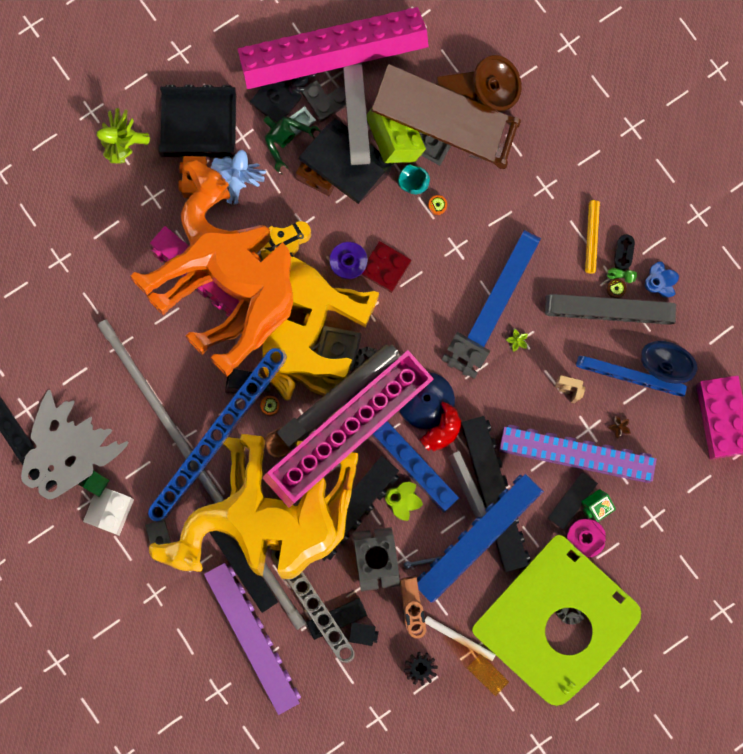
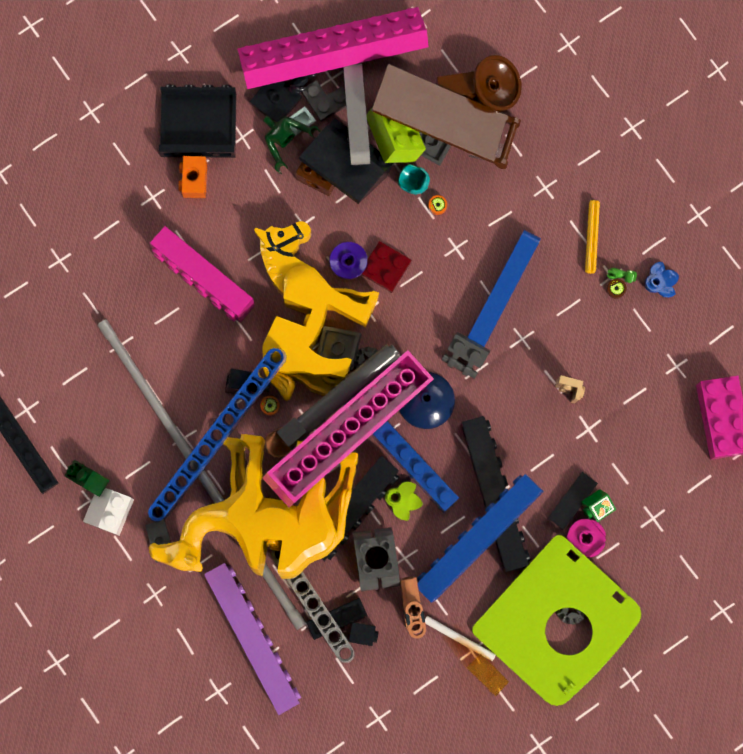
light grey piece [21,390,129,499] -> none
lime piece [96,108,150,164] -> none
orange animal [130,160,293,377] -> none
black tile [209,531,278,613] -> none
light blue piece [211,150,266,204] -> none
sand blue hinge [404,556,443,569] -> none
black gear [404,652,438,686] -> none
red animal [419,402,462,452] -> none
light grey tile [448,451,487,518] -> none
medium lavender brick [498,425,657,483] -> none
lime plant [506,329,528,352] -> none
dark grey beam [545,294,676,325] -> none
blue beam [576,356,687,396] -> none
reddish brown plant [608,416,631,439] -> none
black beam [614,234,635,271] -> none
dark blue dish [641,341,697,384] -> none

